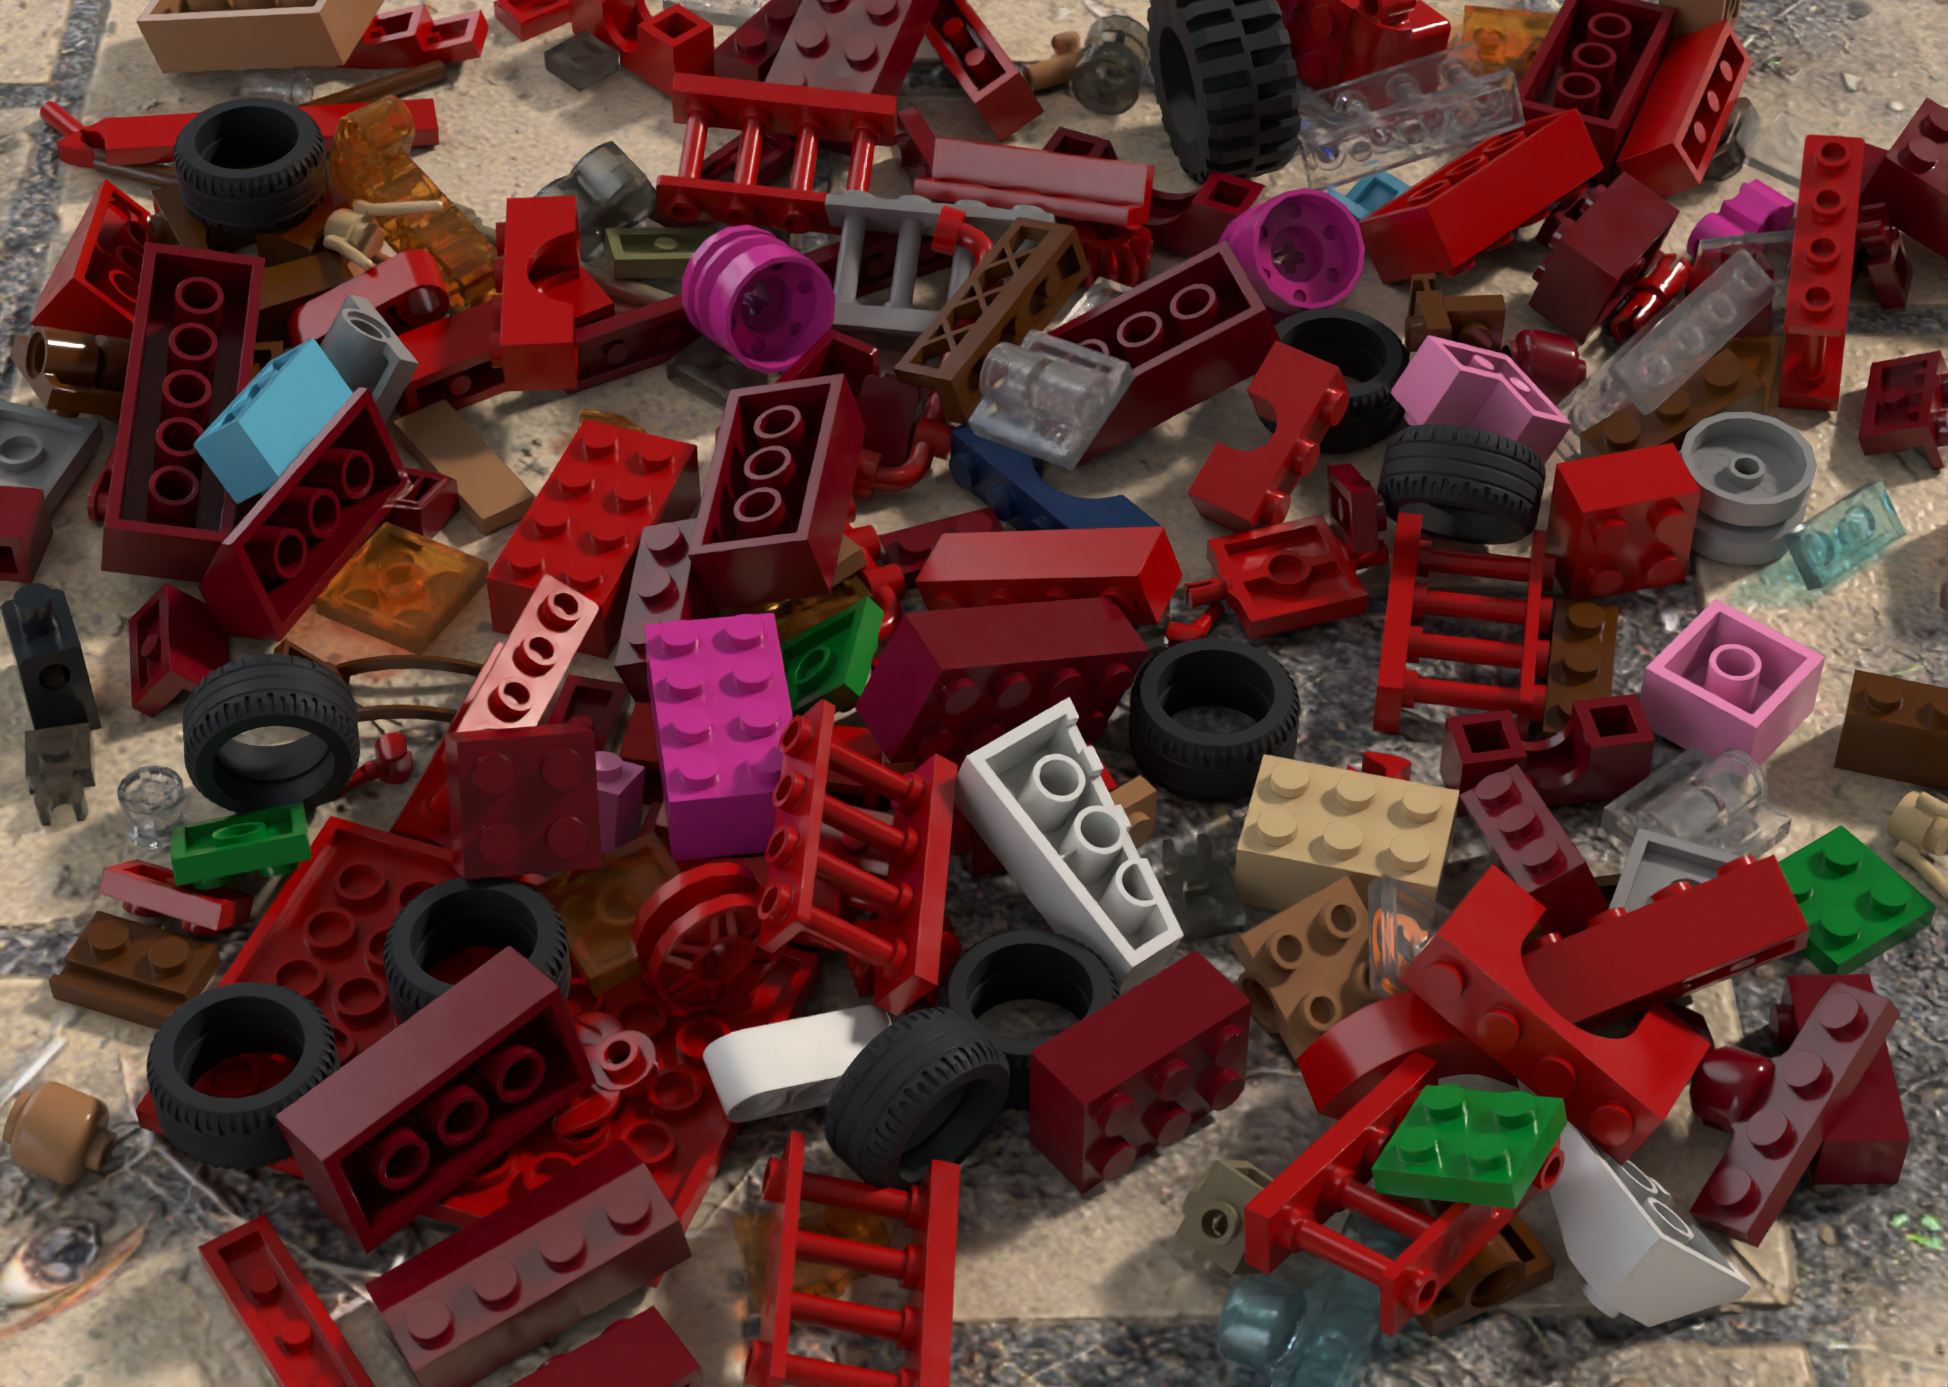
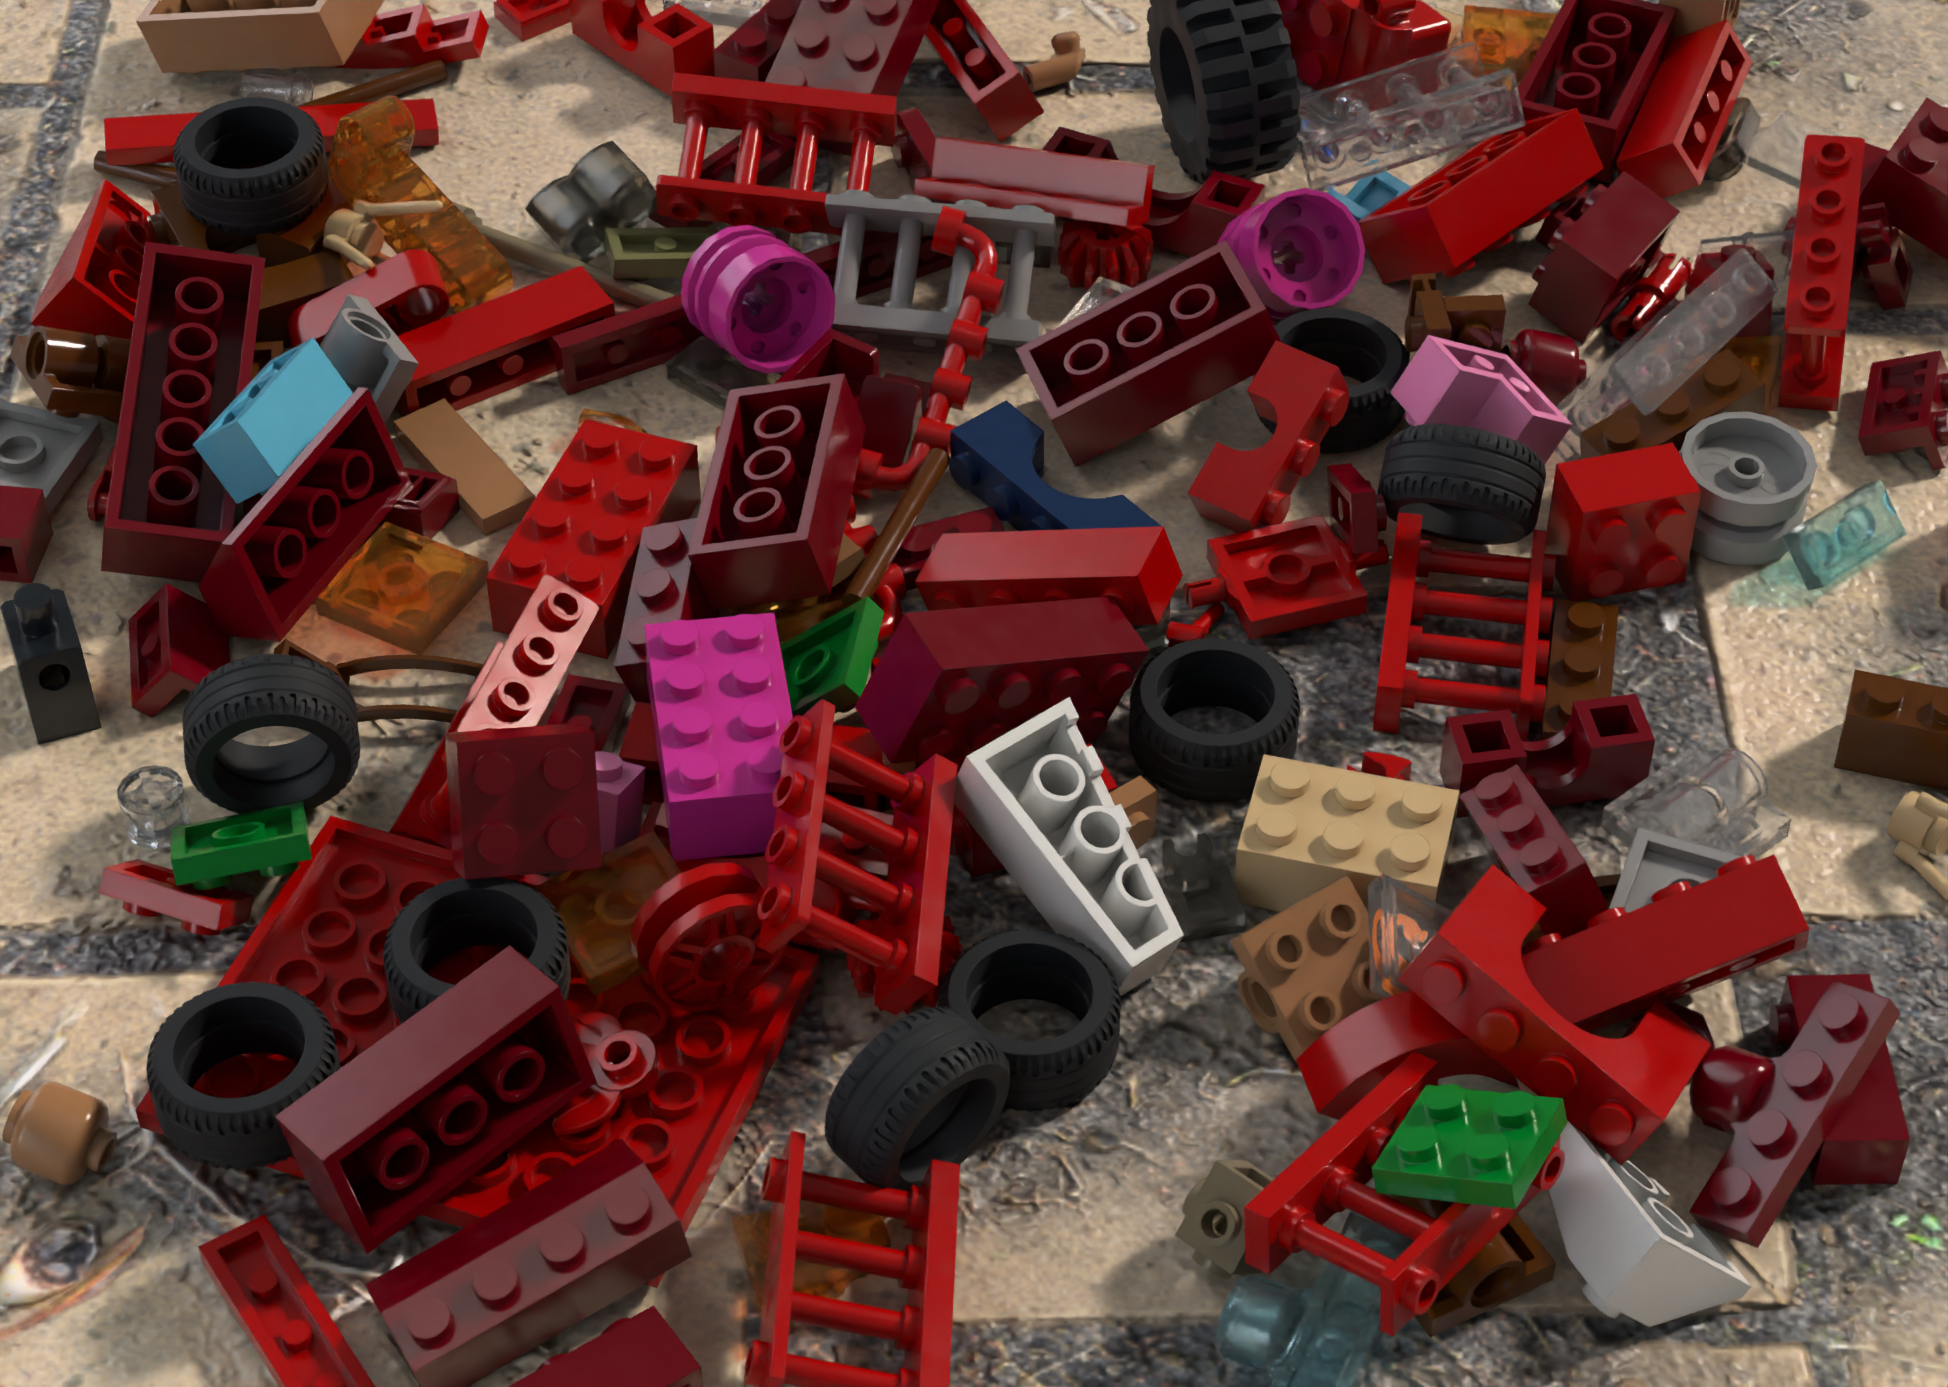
clear smoke plate [25,723,96,826] -> none
red bar [40,101,105,168] -> none
reddish brown plate [49,911,221,1030] -> none
red hand [337,732,413,795] -> none
red arch [490,195,581,392] -> none
clear smoke plate [544,30,621,92] -> none
white beam [702,1004,891,1123] -> none
reddish brown fence [893,217,1090,425] -> none
clear plate [968,329,1135,470] -> none
dark red brick [1029,950,1252,1194] -> none
clear smoke wheel [1071,14,1151,116] -> none
bright pink brick [1639,599,1825,782] -> none
dark pink leg [1687,178,1795,261] -> none
green plate [1778,825,1936,975] -> none
none -> reddish brown bar [841,448,950,608]

